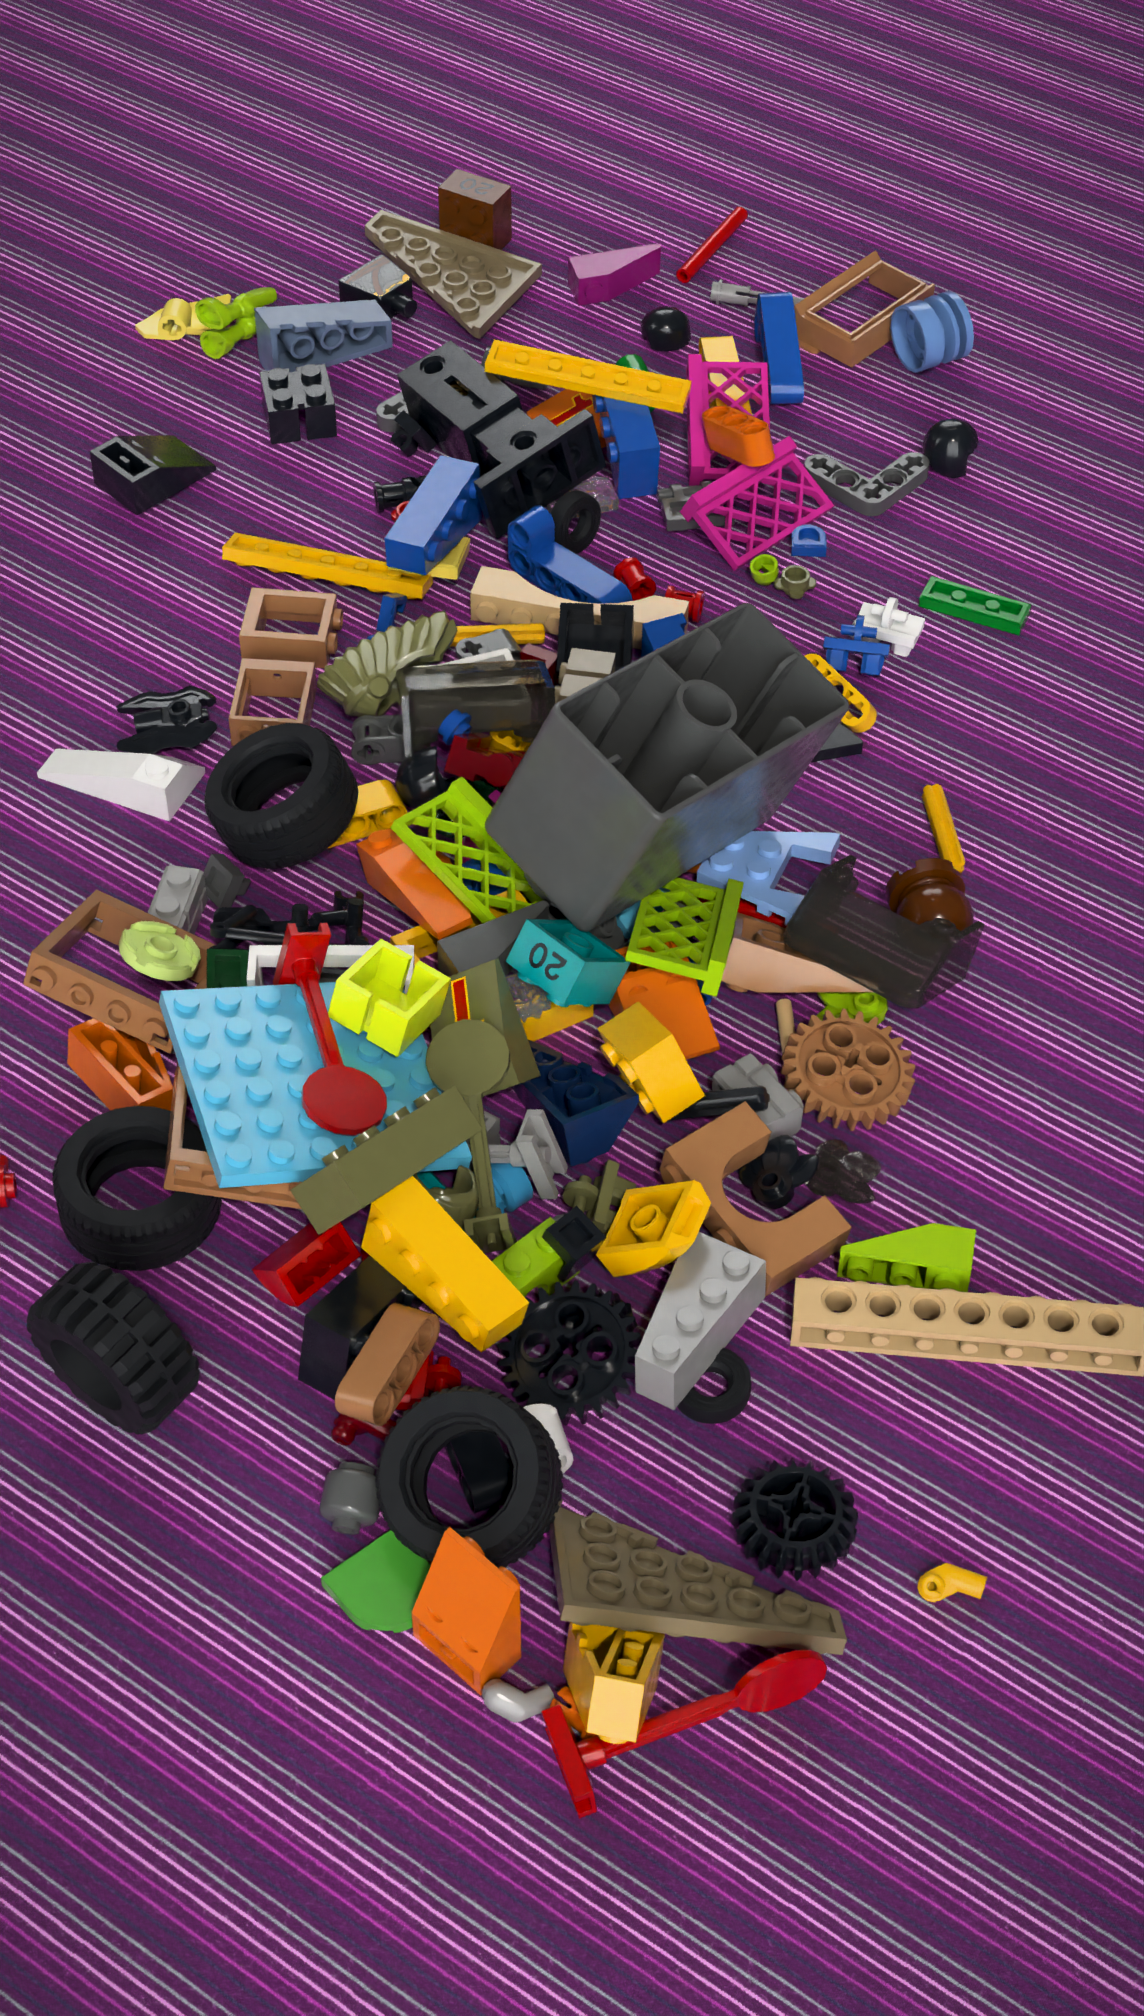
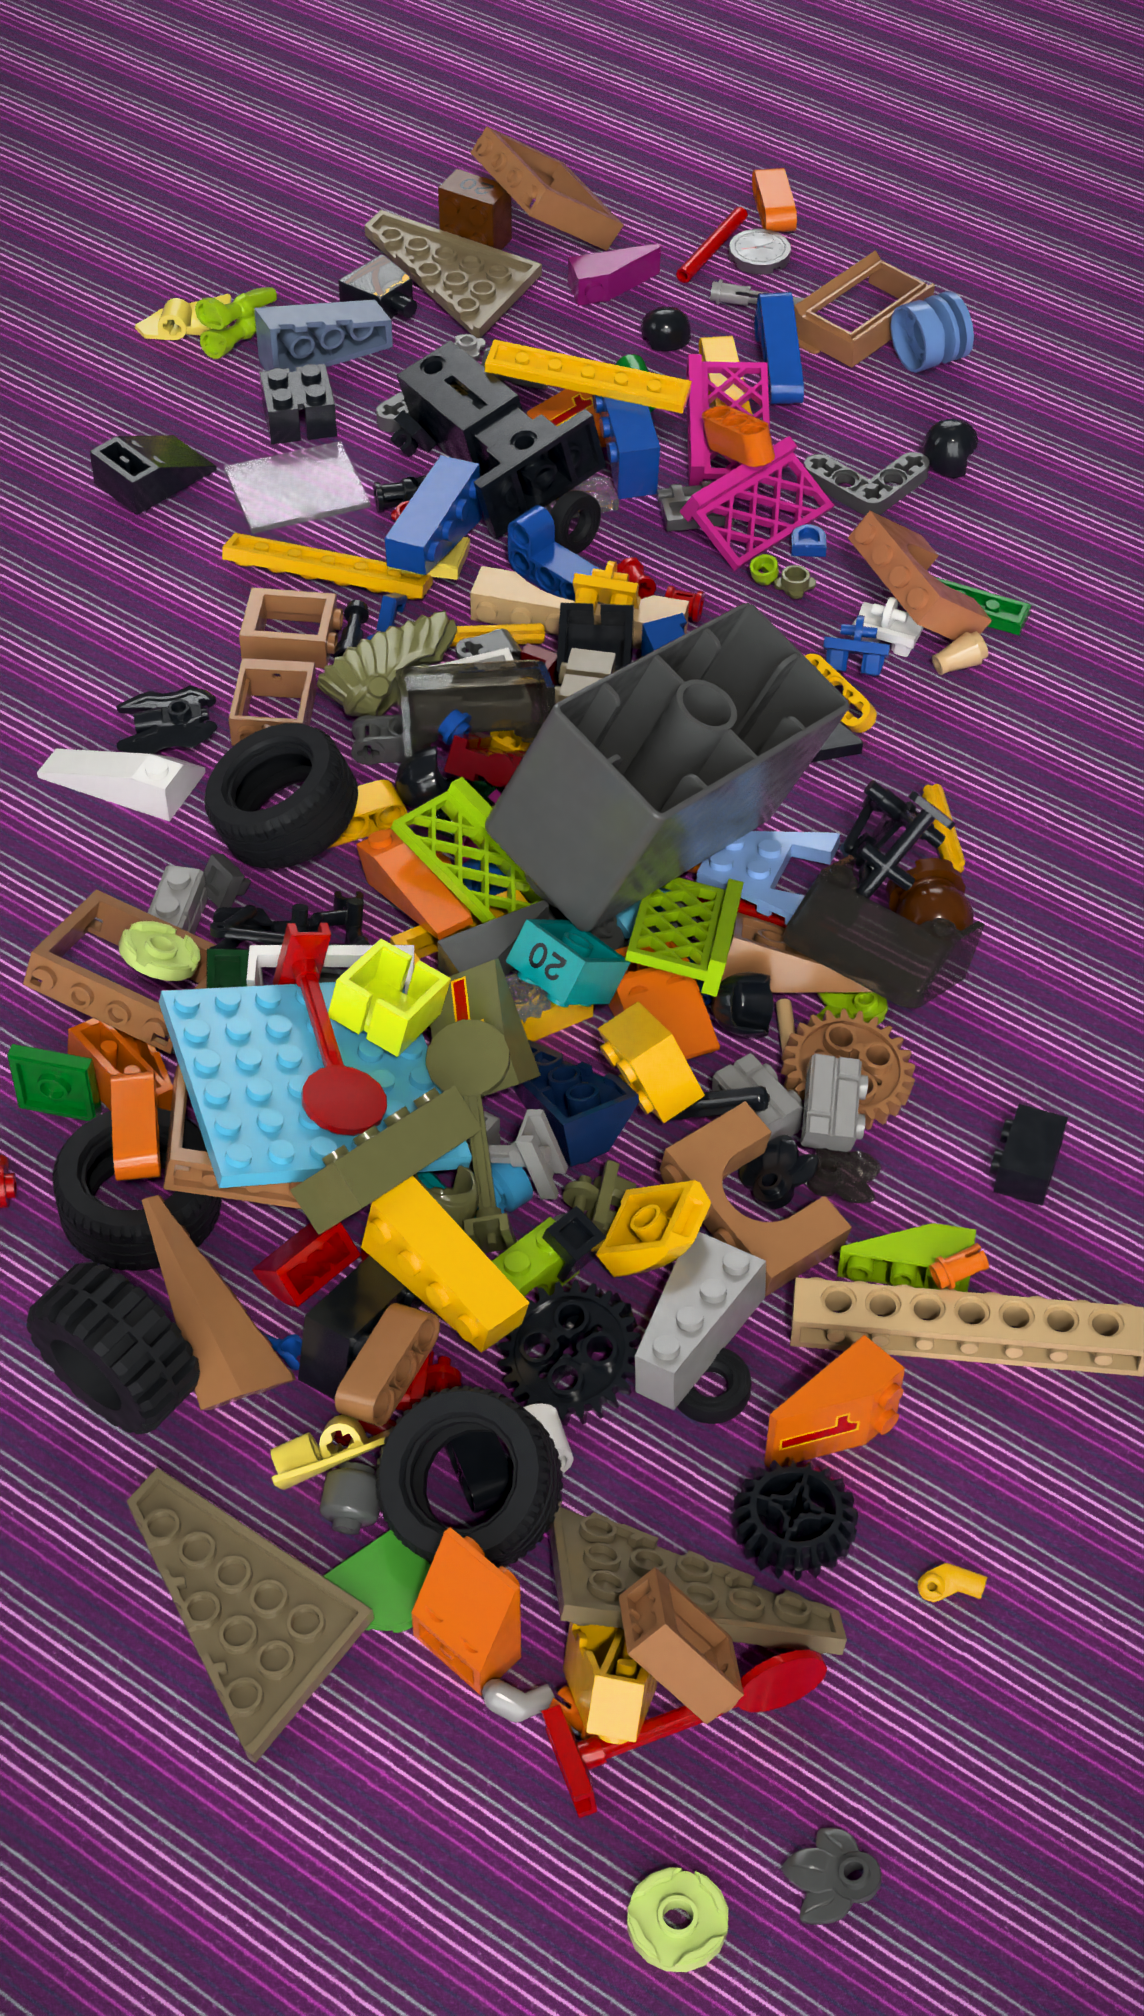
none -> green tile [7,1044,102,1121]
none -> orange beam [110,1071,161,1181]
none -> dark tan wing [127,1468,375,1763]
none -> medium nougat wedge [142,1195,296,1410]
none -> clear piece [224,441,371,534]
none -> blue hand [261,1332,302,1370]
none -> light yellow panel [270,1415,390,1490]
none -> black piece [334,600,369,658]
none -> light grey plate [455,334,486,361]
none -> medium nougat window [470,126,624,251]
none -> yellow hips [572,560,641,615]
none -> medium nougat window [619,1567,744,1725]
none -> yellowish green tile [627,1867,728,1972]
none -> black hair [711,972,774,1038]
none -> tile [729,229,791,275]
none -> orange beam [752,168,797,232]
none -> orange slope [764,1335,905,1468]
none -> dark grey plate [781,1828,882,1925]
none -> light grey brick [801,1054,868,1152]
none -> black piece [832,780,956,929]
none -> nougat arch [848,511,992,640]
none -> orange pin [929,1243,989,1290]
none -> tan cone [932,631,988,675]
none -> black brick [989,1104,1068,1206]

